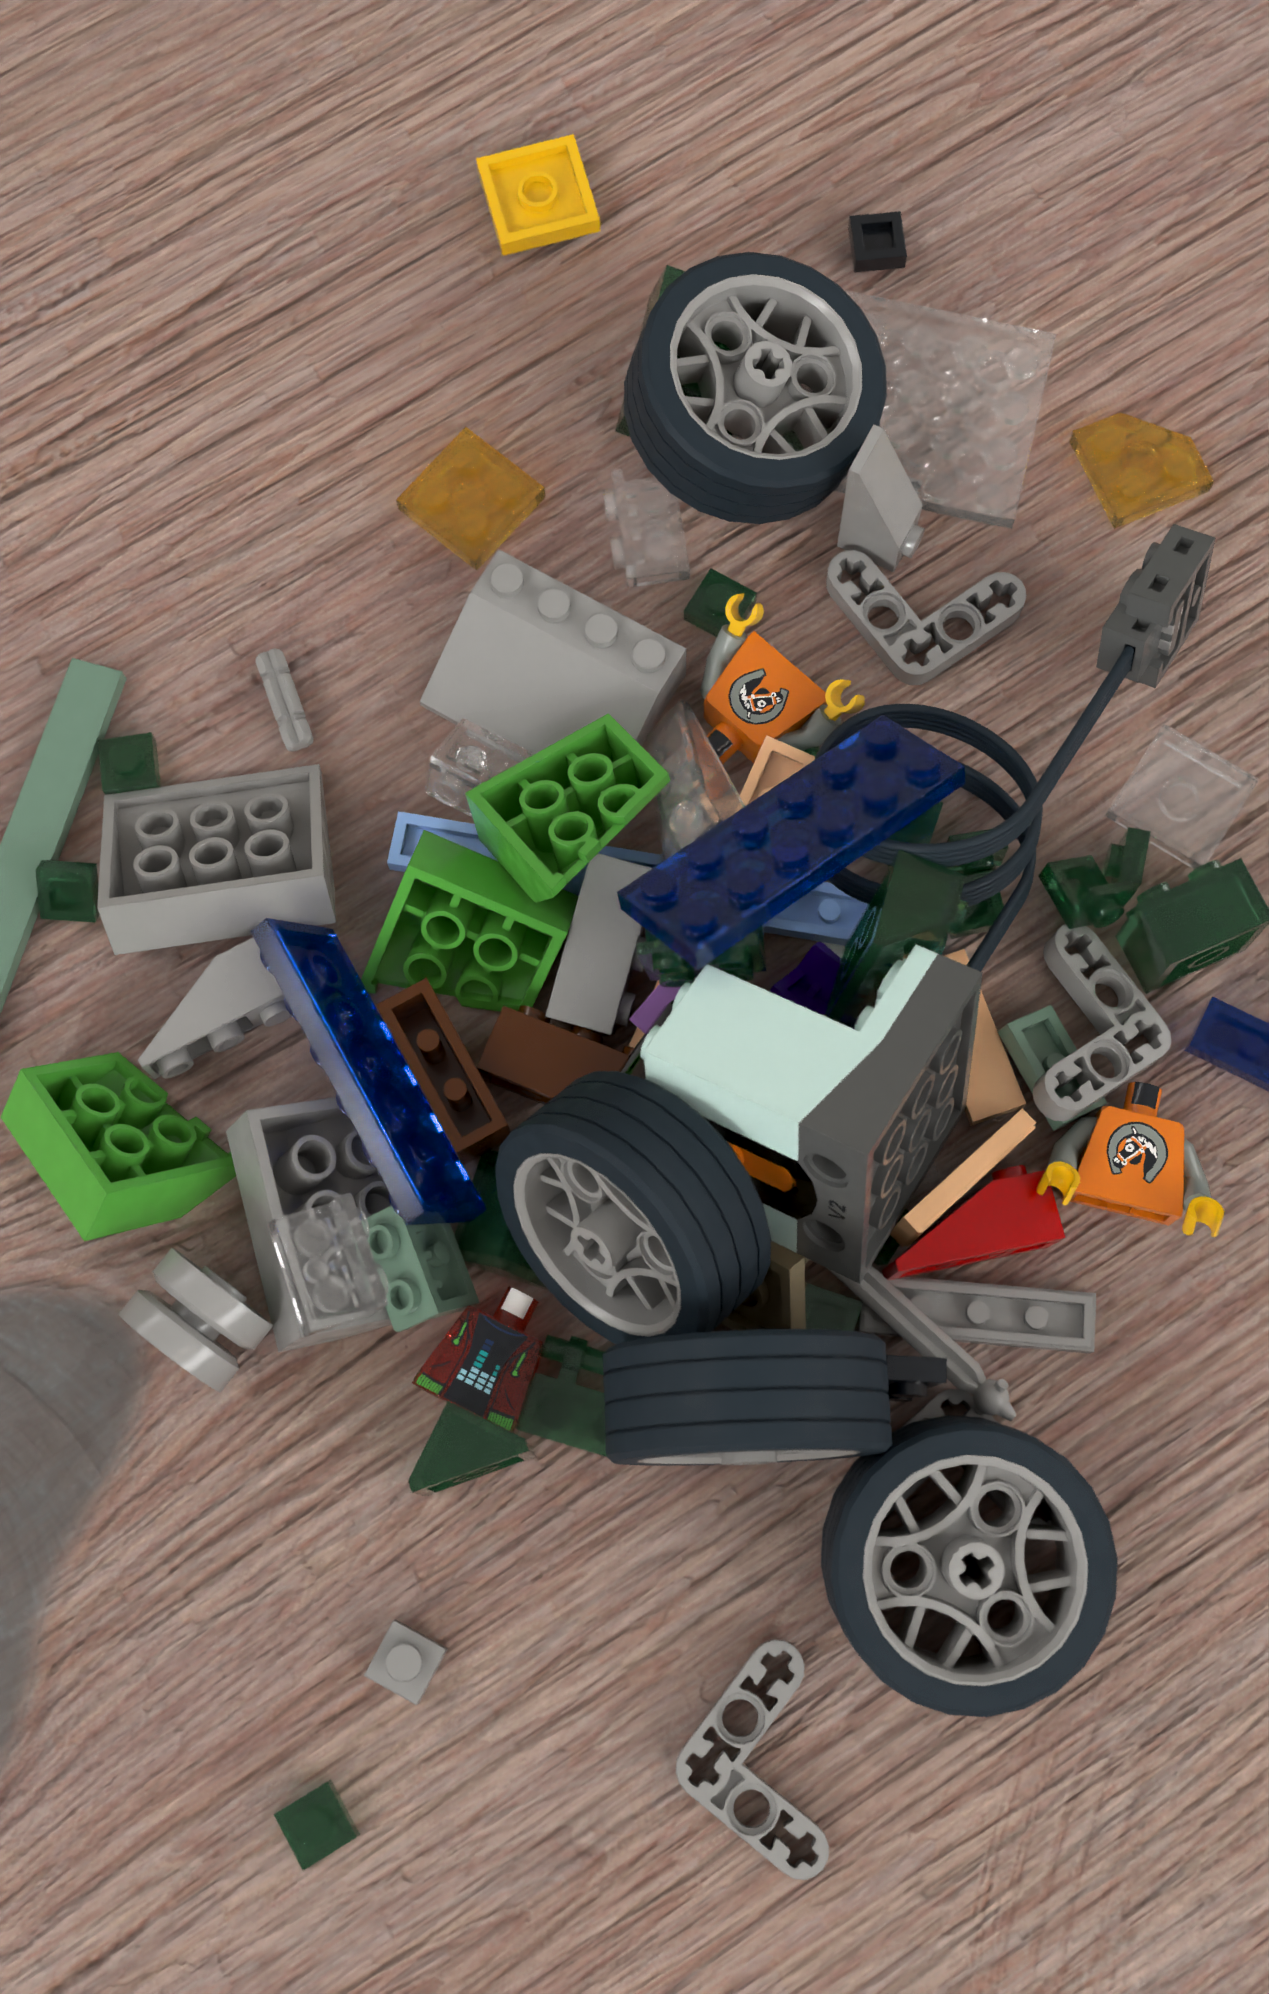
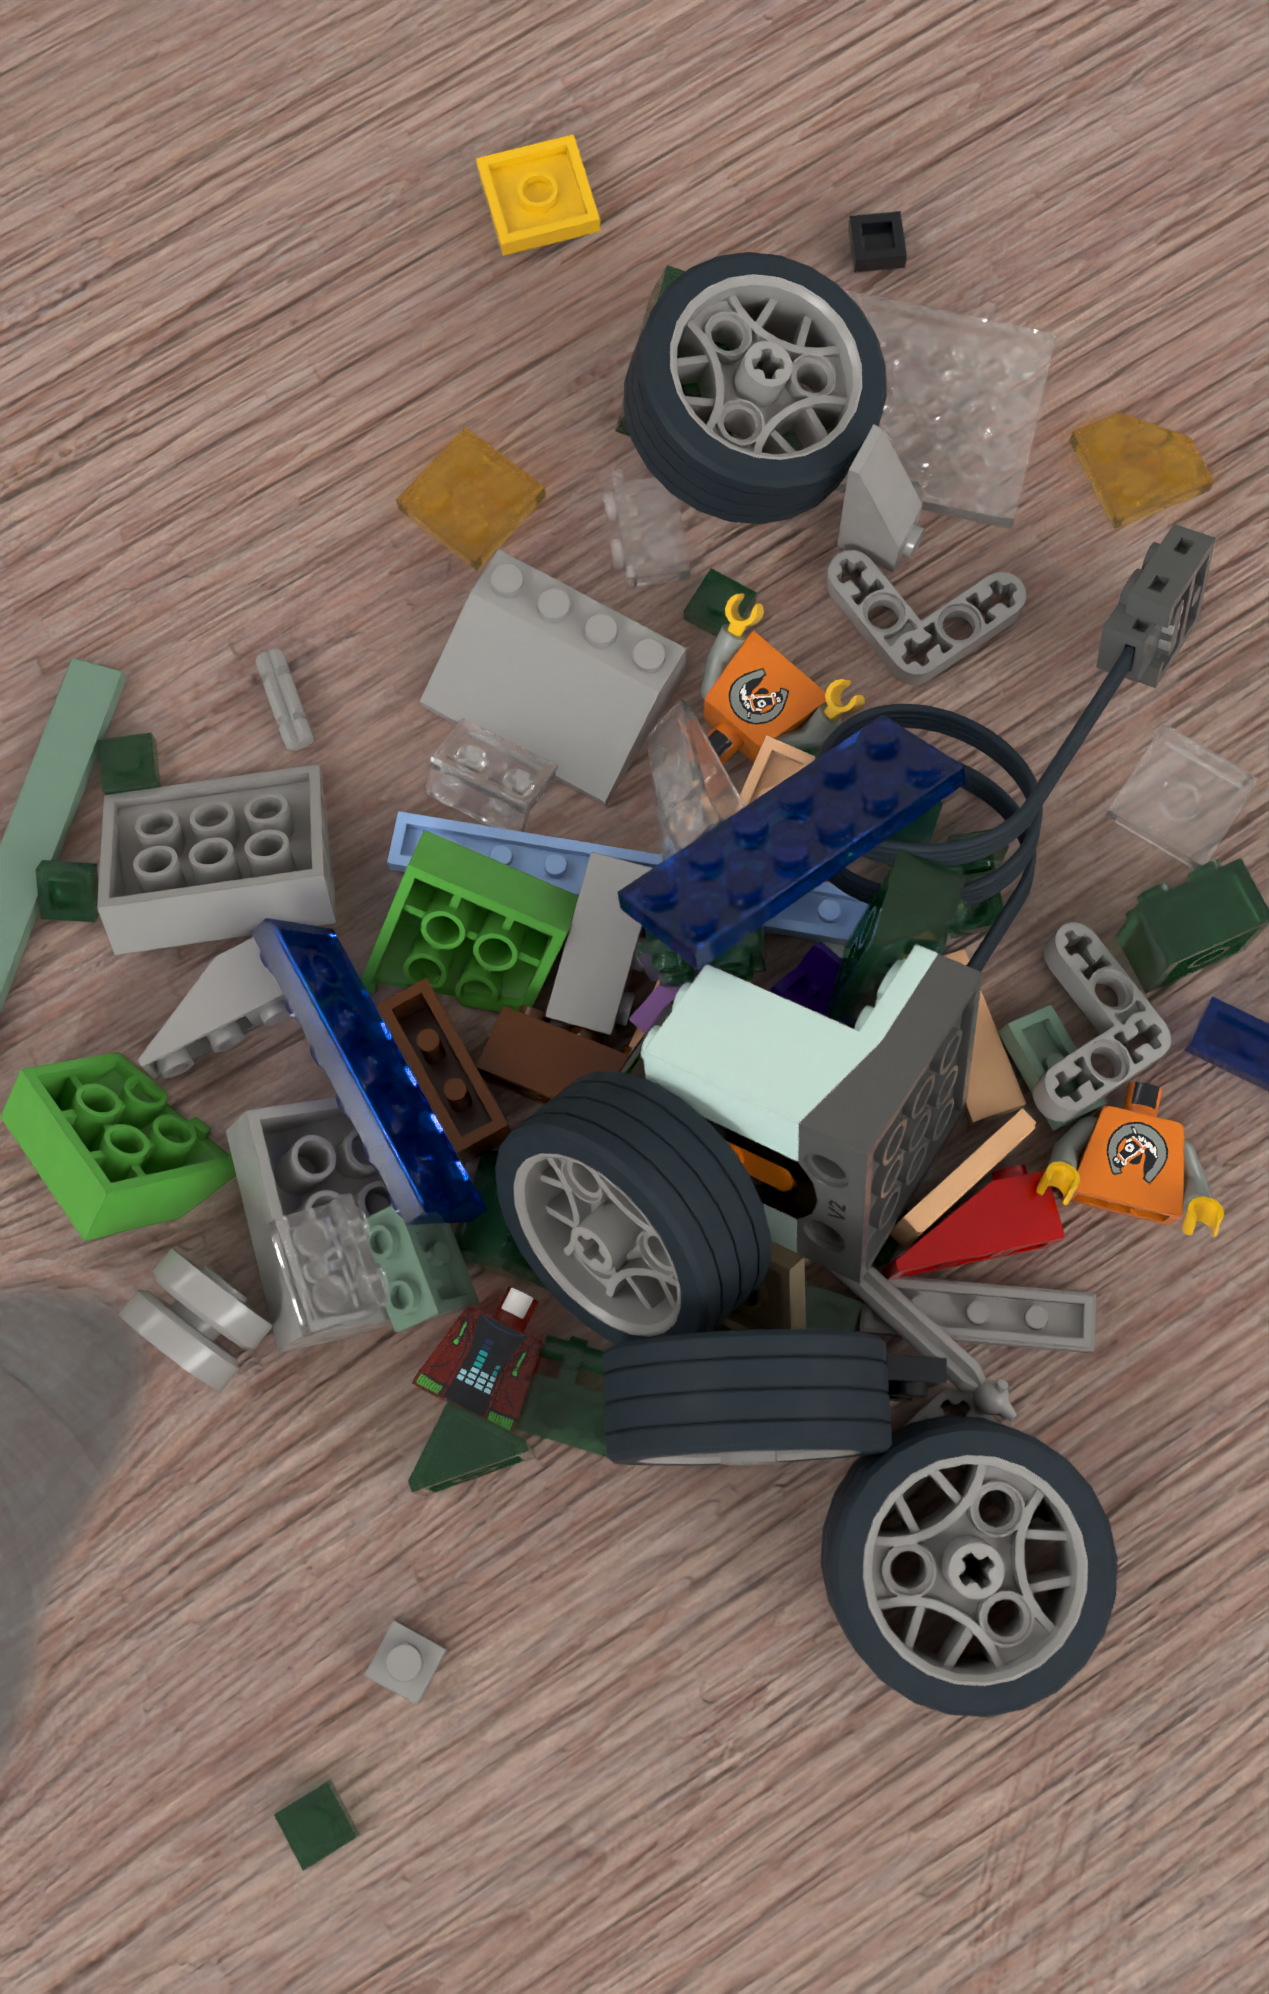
bright green wedge [465,713,670,903] -> none
light grey beam [676,1639,829,1880] -> none
clear green bracket [1038,855,1137,929] -> none
clear green plate [1103,827,1151,900] -> none

